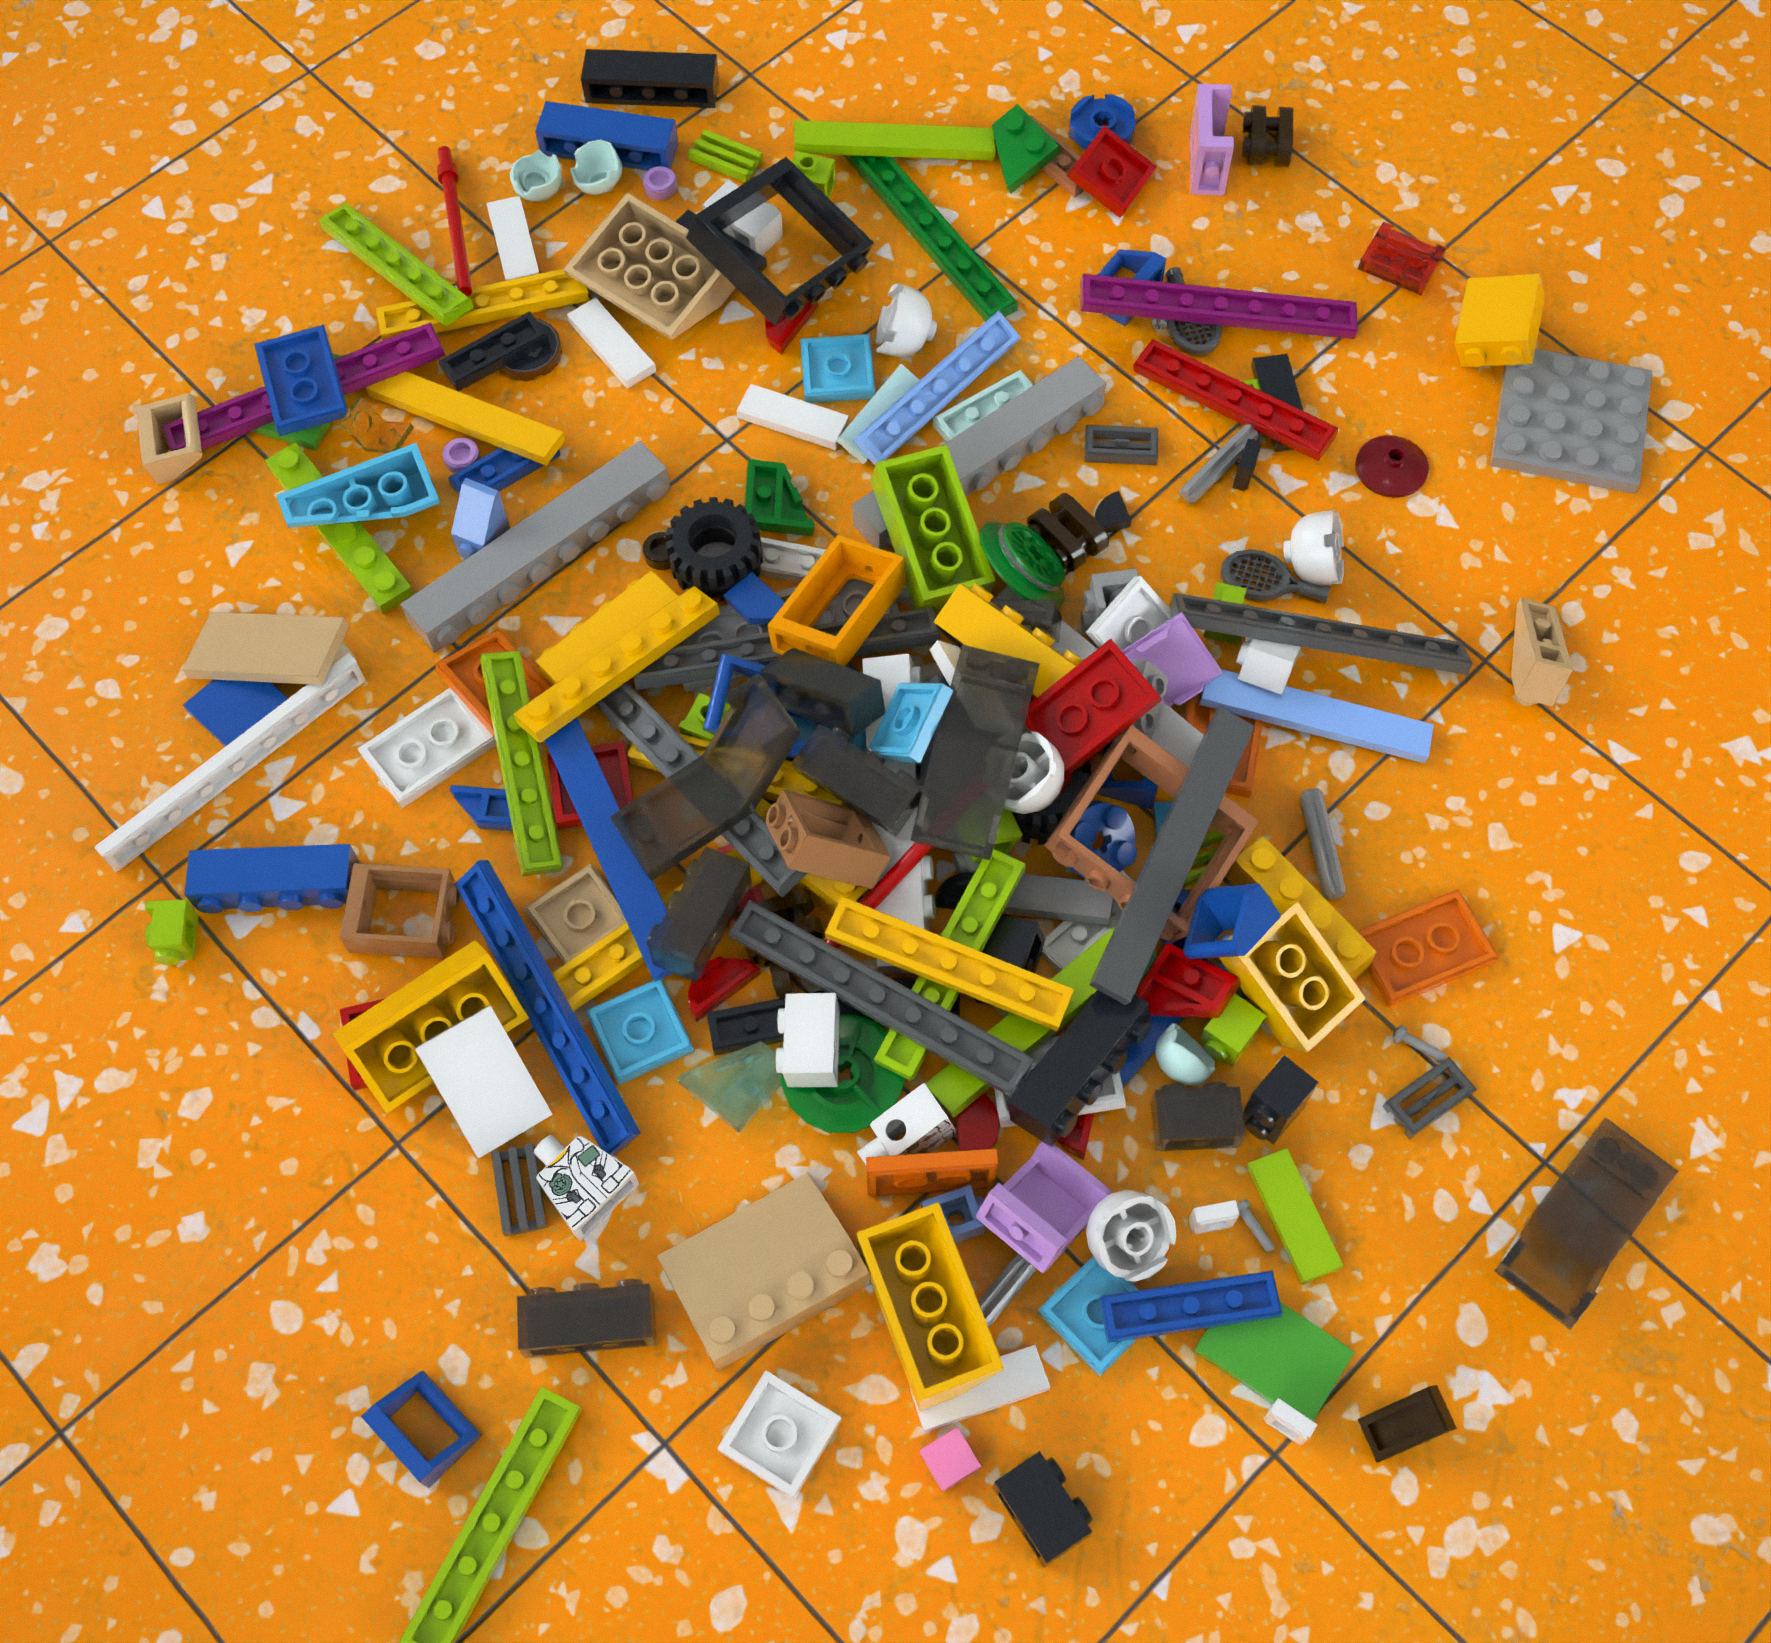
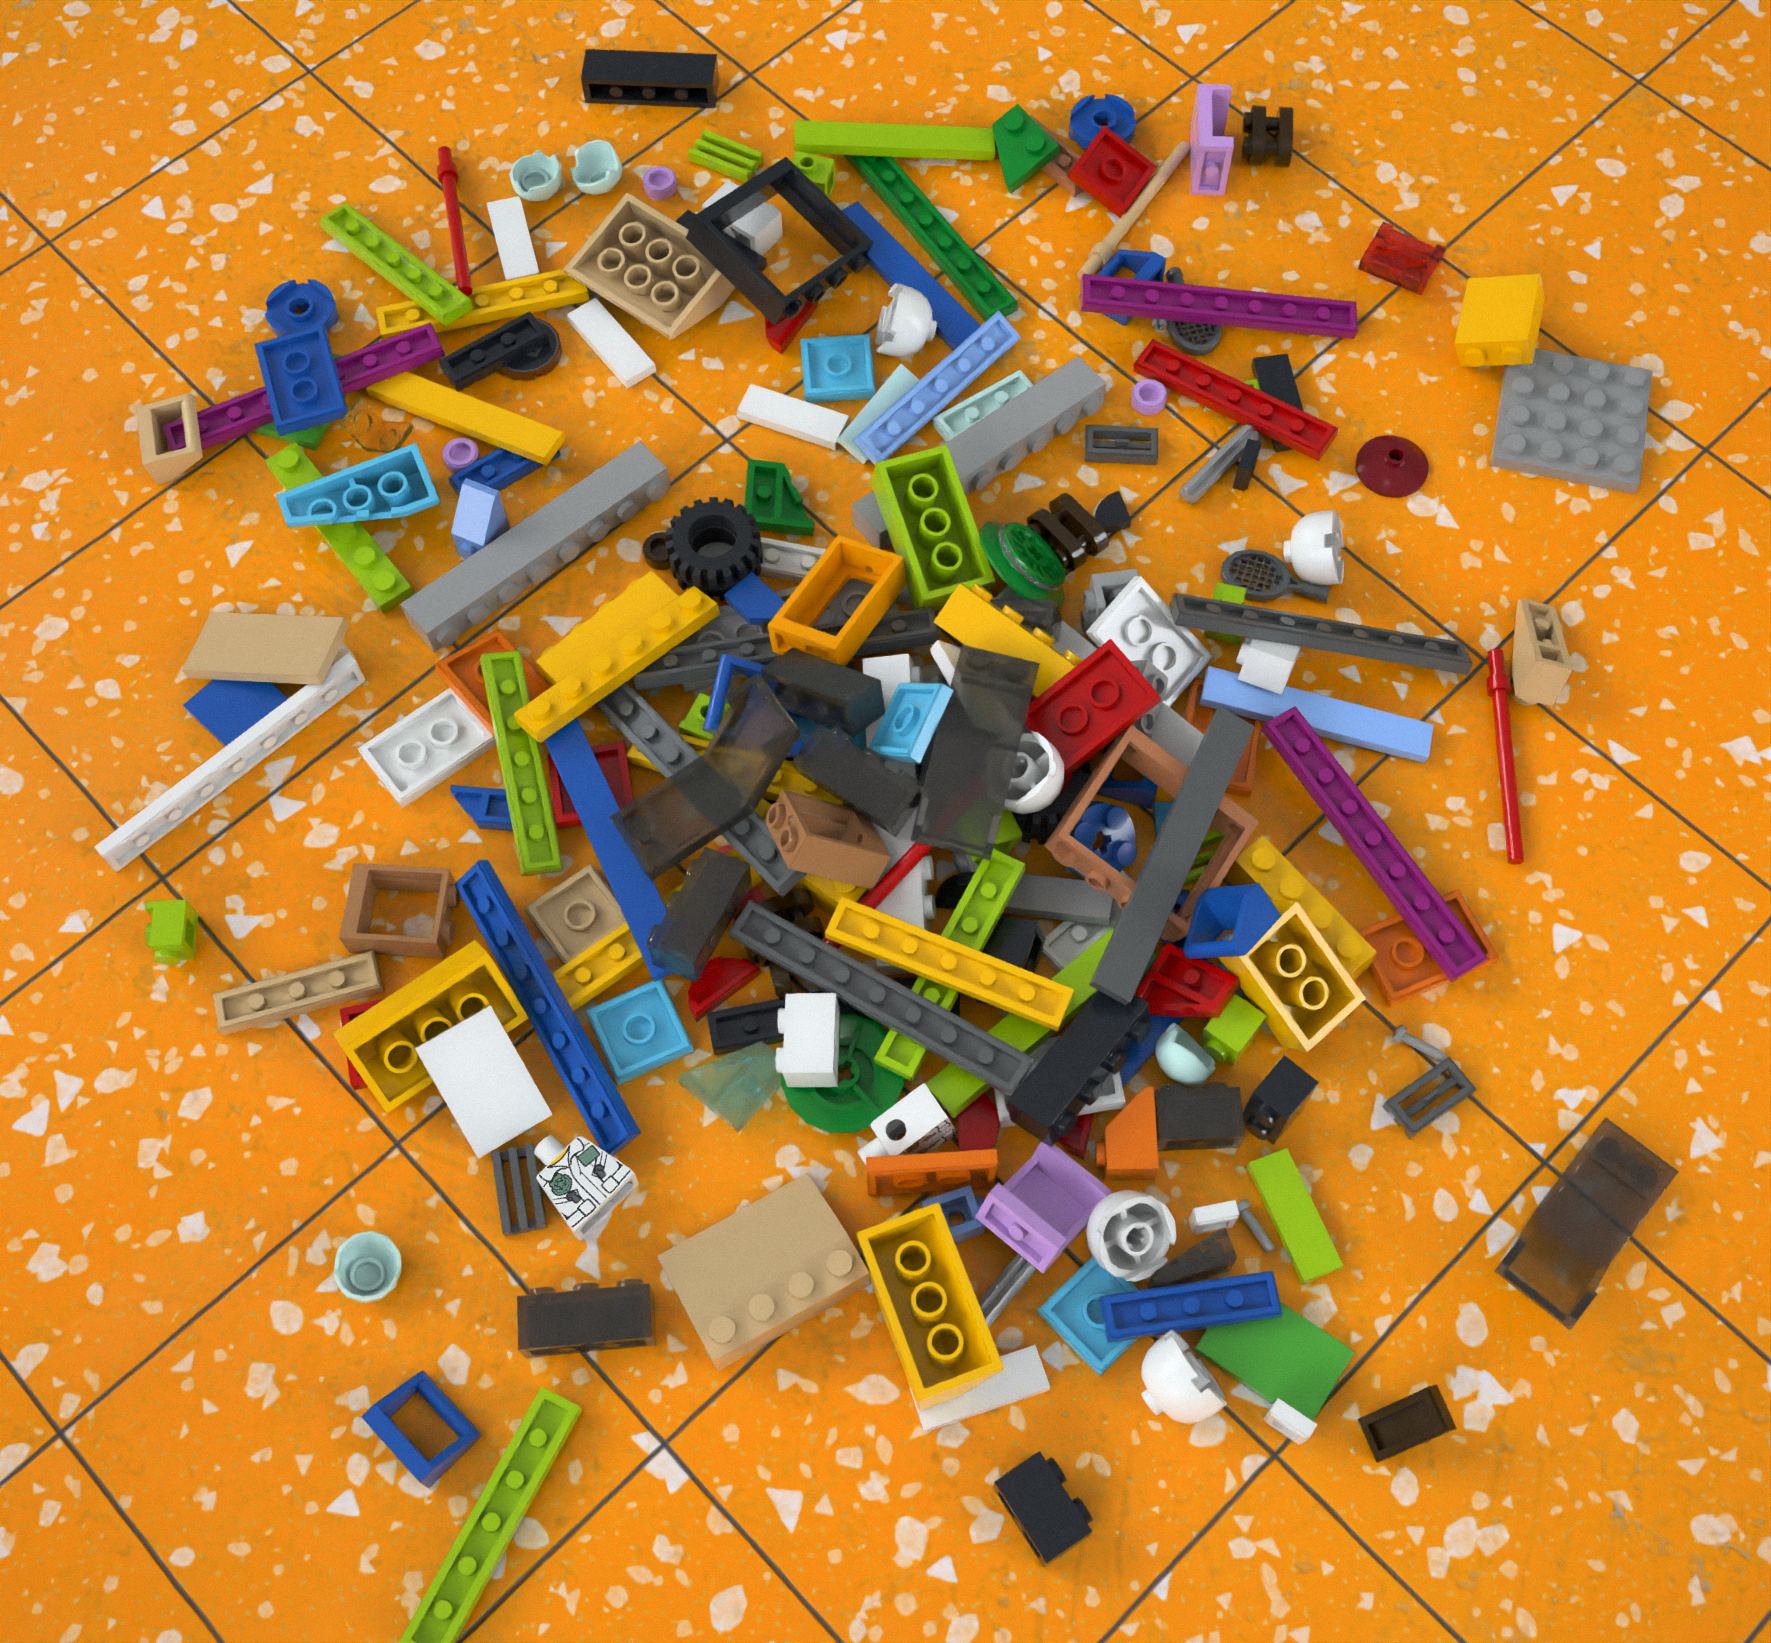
blue brick [184,844,359,914] -> none
blue brick [535,101,678,171] -> none
white plate [717,1370,842,1500] -> none
bright pink tile [919,1427,981,1493] -> none
lavender piece [1122,612,1223,707] -> none
light grey axle [1300,788,1346,900] -> none
none -> tan tile [213,950,384,1036]
none -> blue plate [265,279,339,337]
none -> light aqua hair [334,1231,401,1303]
none -> blue tile [842,201,981,351]
none -> tan bar [1077,141,1191,280]
none -> orange slope [1094,1086,1159,1181]
none -> lavender tile [1131,379,1167,416]
none -> white cylinder [1141,1329,1227,1424]
none -> clear smoke slope [1147,1228,1237,1289]
none -> magenta tile [1261,706,1488,983]
none -> red bar [1486,649,1524,865]

